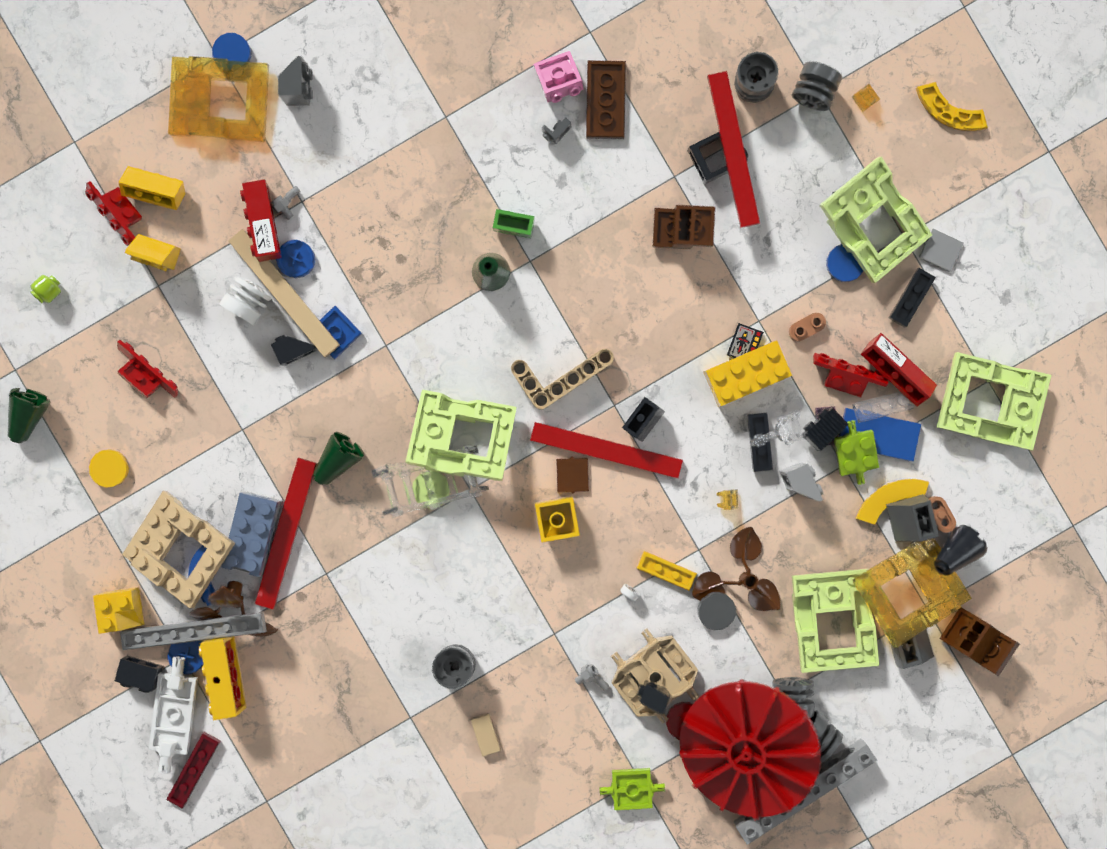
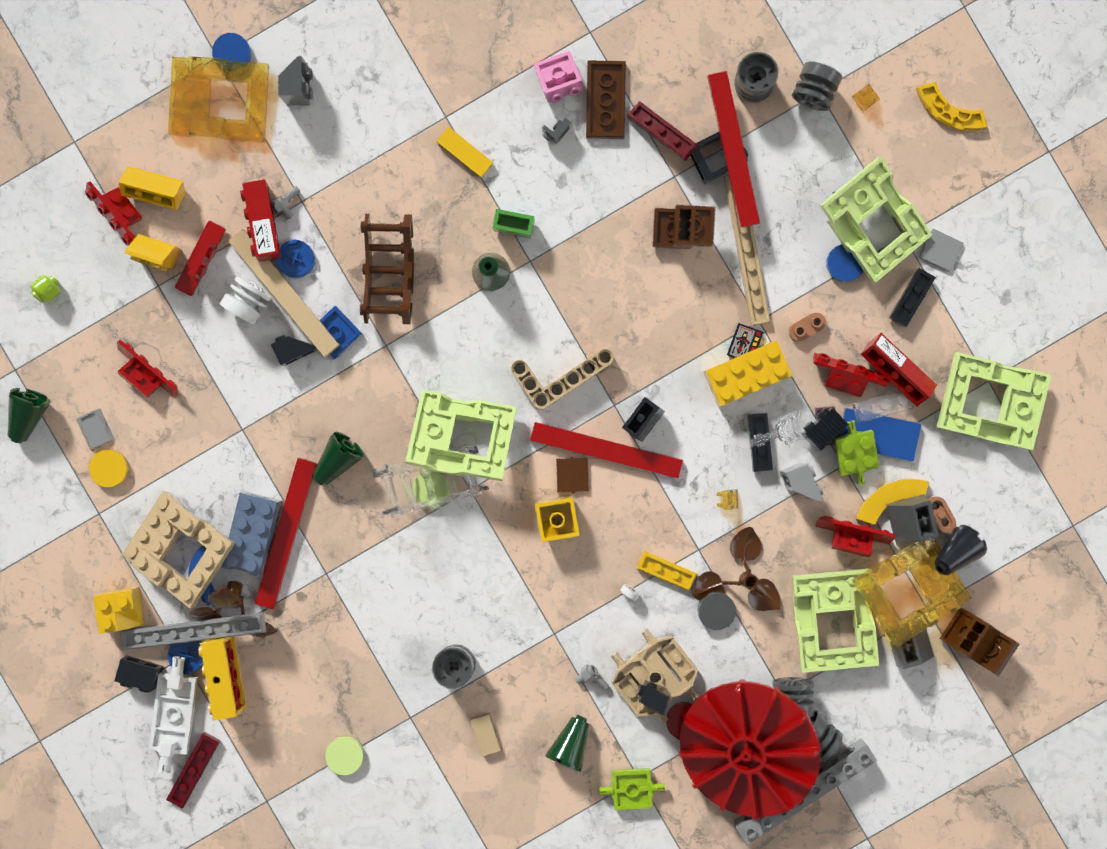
none -> light grey piece [76,409,114,451]
none -> red bracket [175,220,226,296]
none -> yellowish green tile [325,736,364,775]
none -> reddish brown fence [360,213,414,325]
none -> yellow tile [436,126,493,178]
none -> dark green cone [545,715,590,772]
none -> dark red tile [627,101,698,161]
none -> tan tile [723,175,771,326]
none -> red bracket [815,516,896,558]

